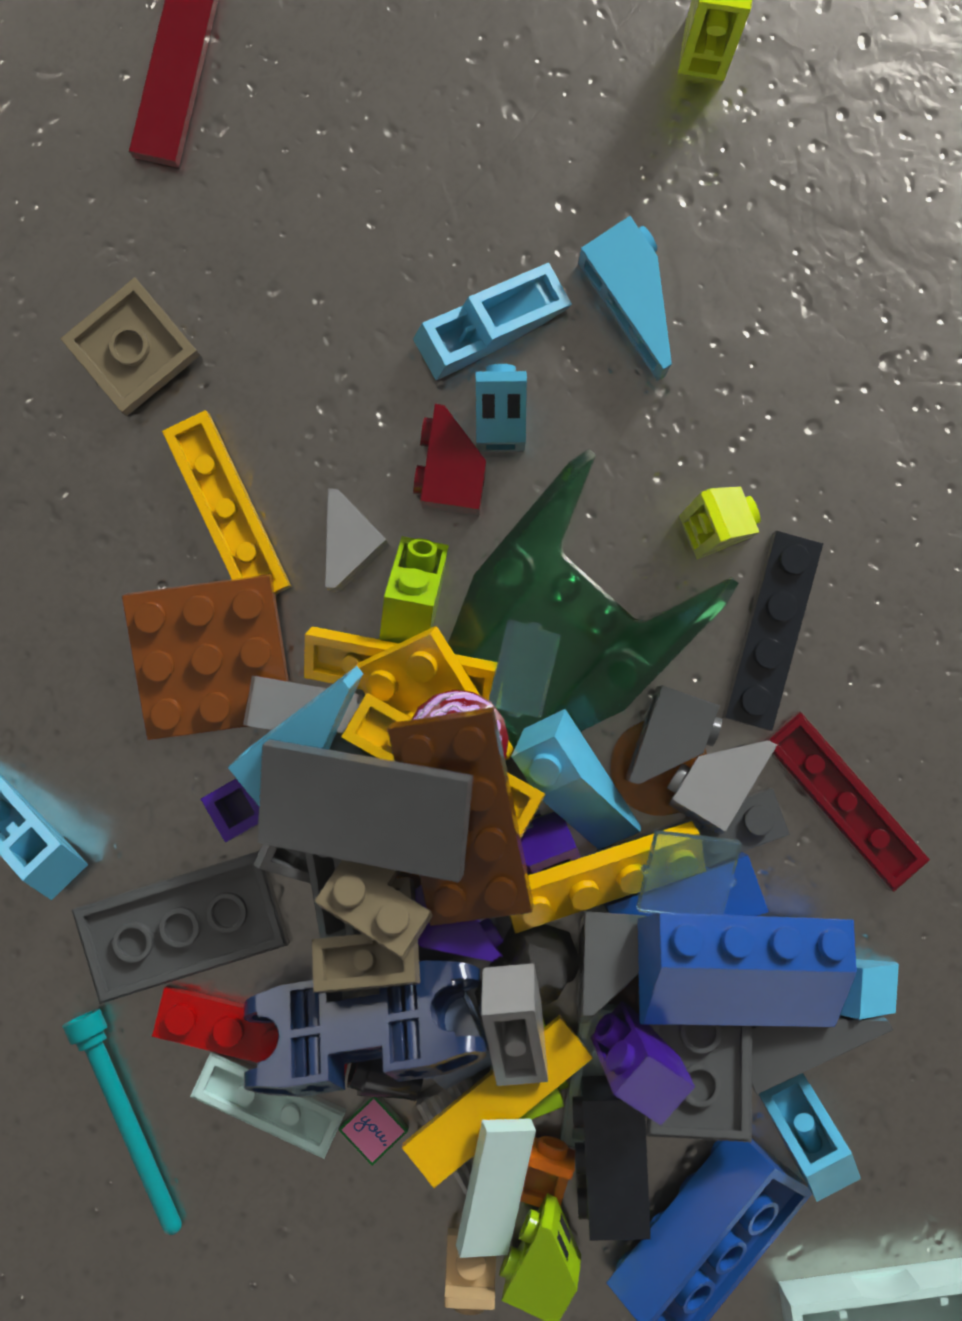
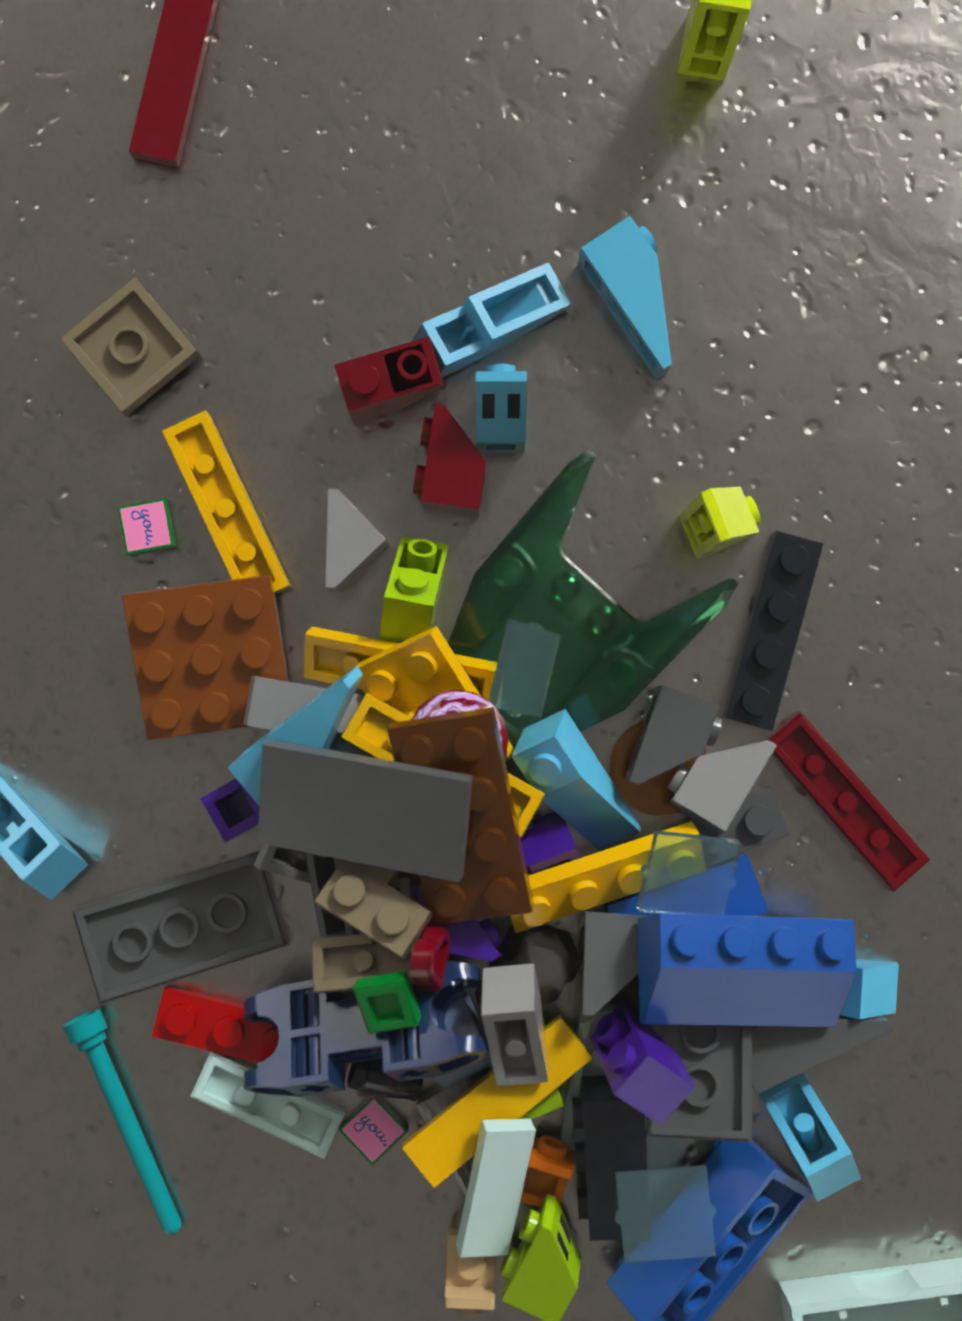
none -> bright pink tile [117,498,177,556]
none -> dark red slope [334,337,444,424]
none -> green tile [353,970,421,1034]
none -> dark red tile [410,926,451,993]
none -> clear light blue piece [615,1165,716,1263]

